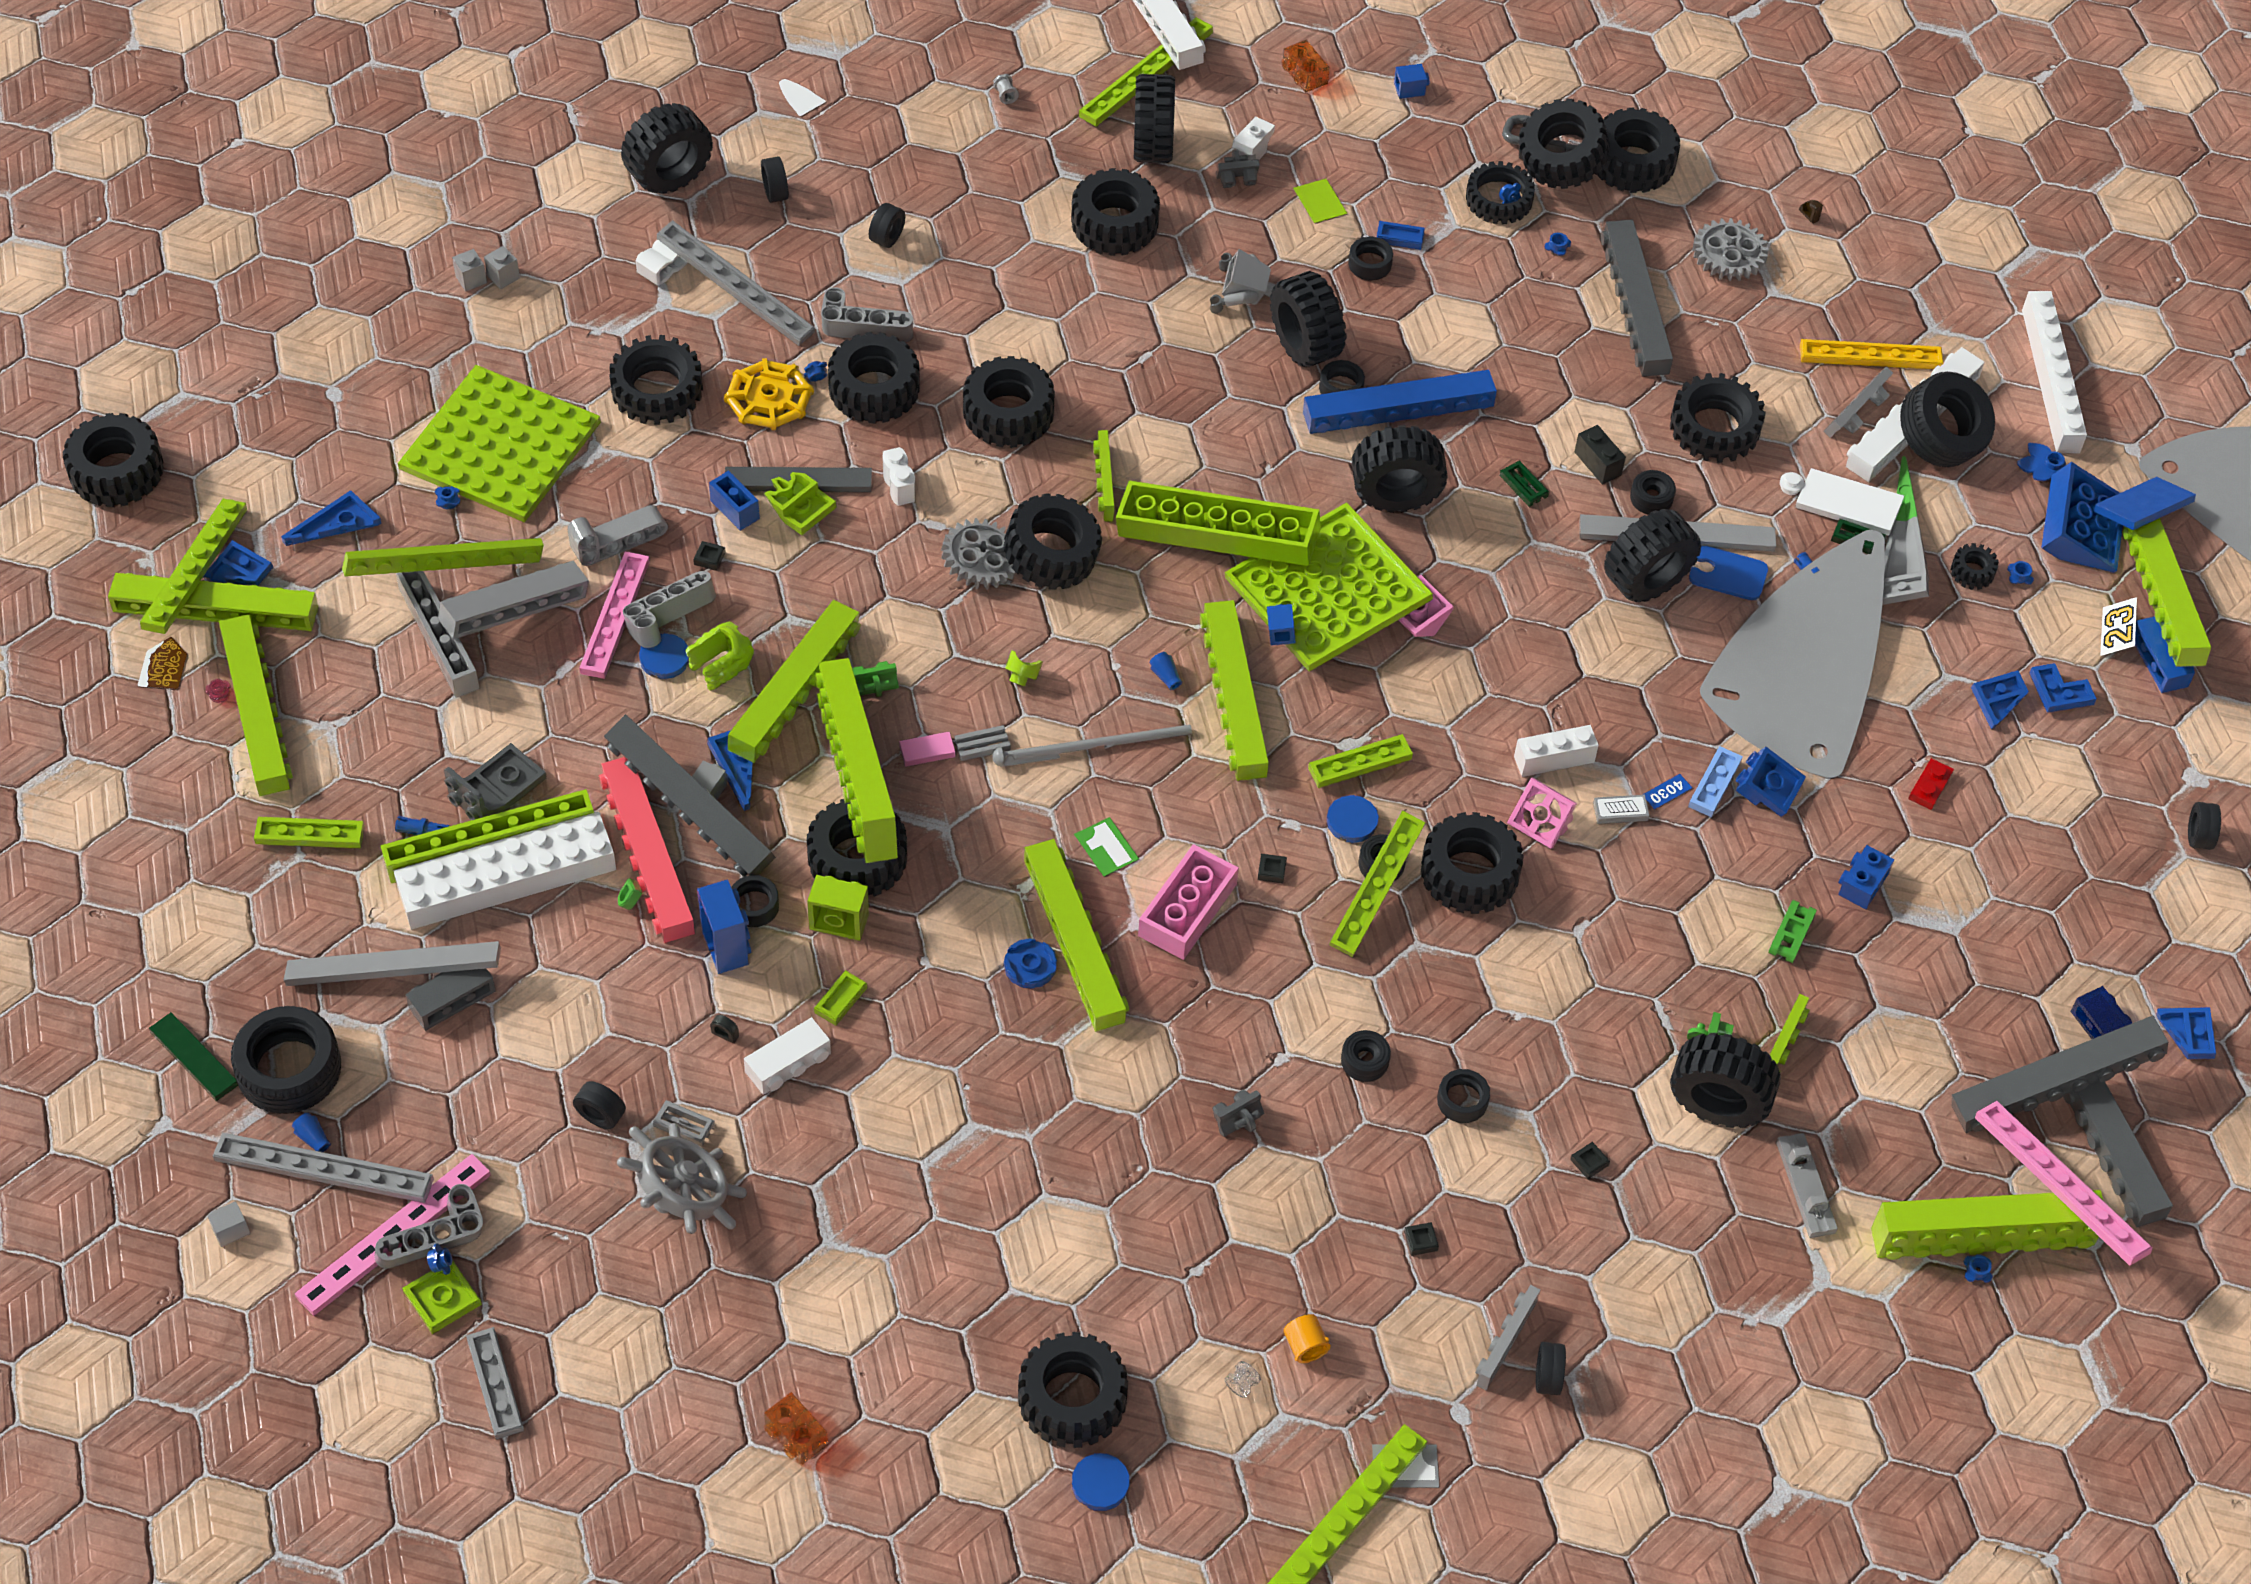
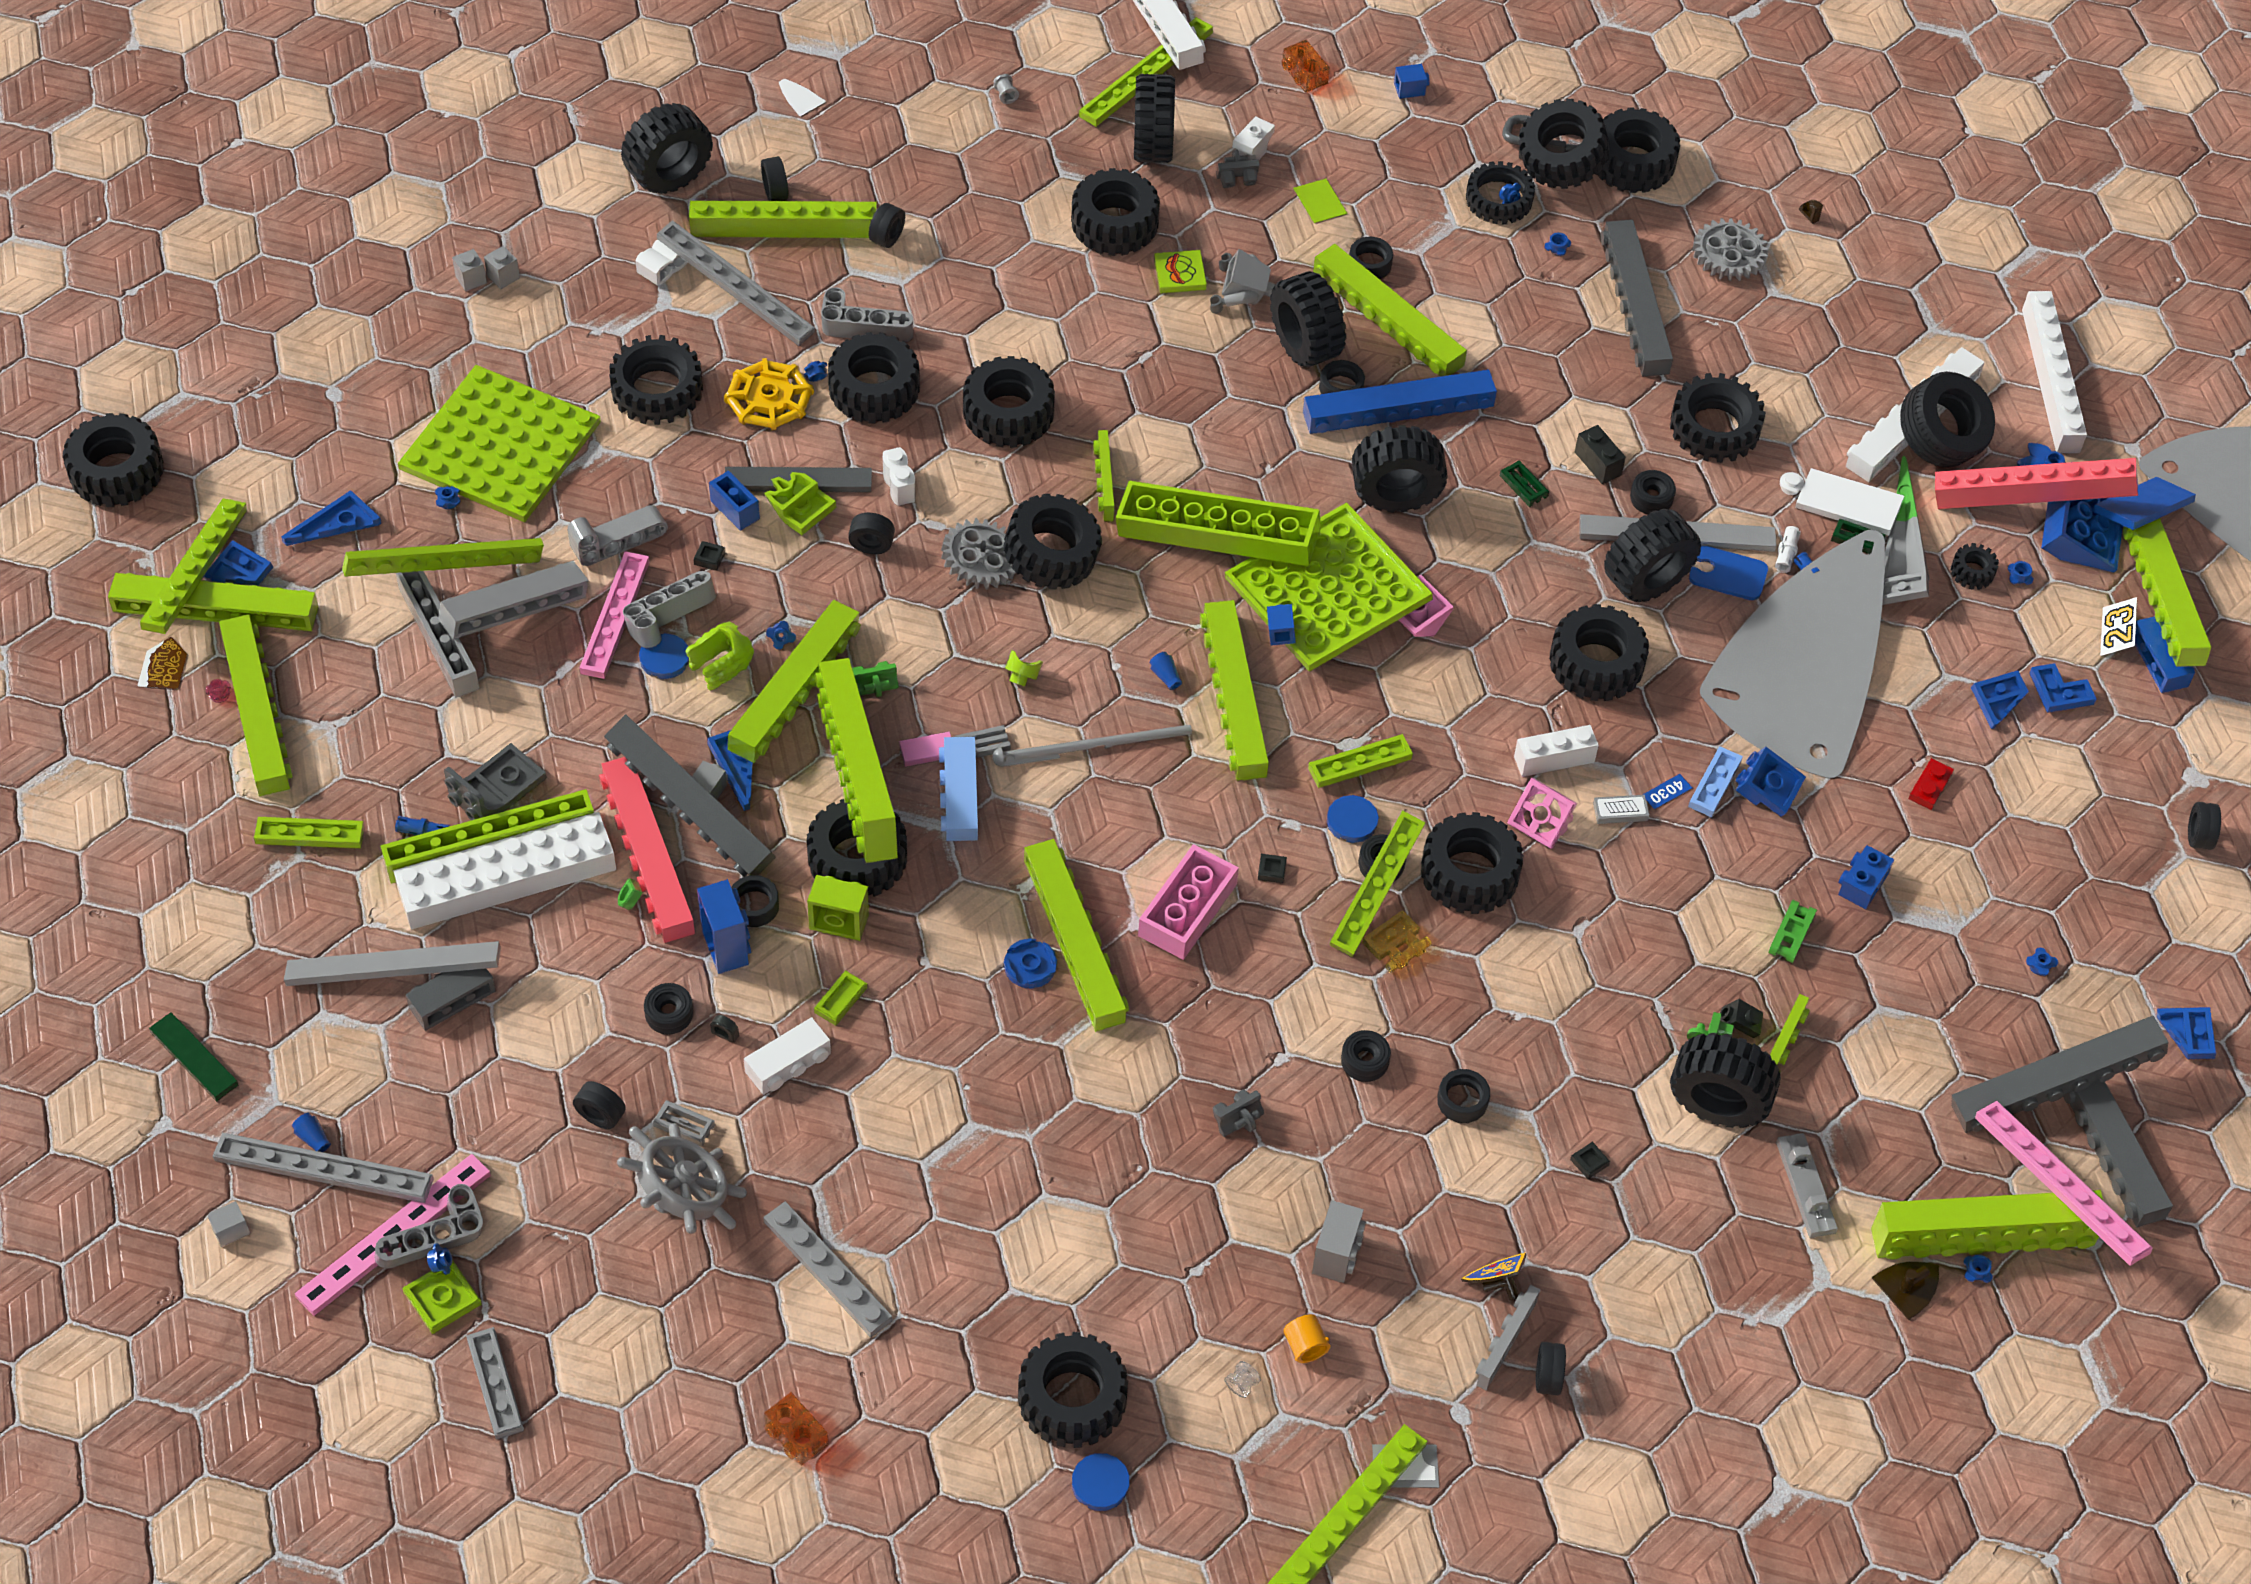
black tyre [231,1006,341,1114] -> none
sticker [1074,817,1139,876] -> none
blue tile [1377,221,1425,250] -> none
pearl dark grey tile [1404,1222,1439,1256] -> none
yellow tile [1800,339,1943,369] -> none
light grey hinge [1824,367,1893,437] -> none
clear blue brick [2070,986,2132,1039] -> none
none -> black tyre [644,983,694,1035]
none -> lime brick [689,201,877,238]
none -> light grey plate [763,1201,892,1338]
none -> blue plate [766,621,796,649]
none -> black tyre [848,512,895,555]
none -> light blue brick [939,737,978,841]
none -> lime tile [1154,250,1207,293]
none -> light grey brick [1312,1200,1367,1283]
none -> lime brick [1313,244,1467,377]
none -> clear yellow plate [1362,910,1432,973]
none -> shield [1461,1252,1527,1300]
none -> black tyre [1549,604,1649,701]
none -> pearl dark grey bracket [1720,999,1763,1038]
none -> white pin [1775,526,1801,573]
none -> dark brown shield [1872,1262,1939,1320]
none -> coral brick [1935,458,2138,509]
none -> blue plate [2026,948,2058,976]

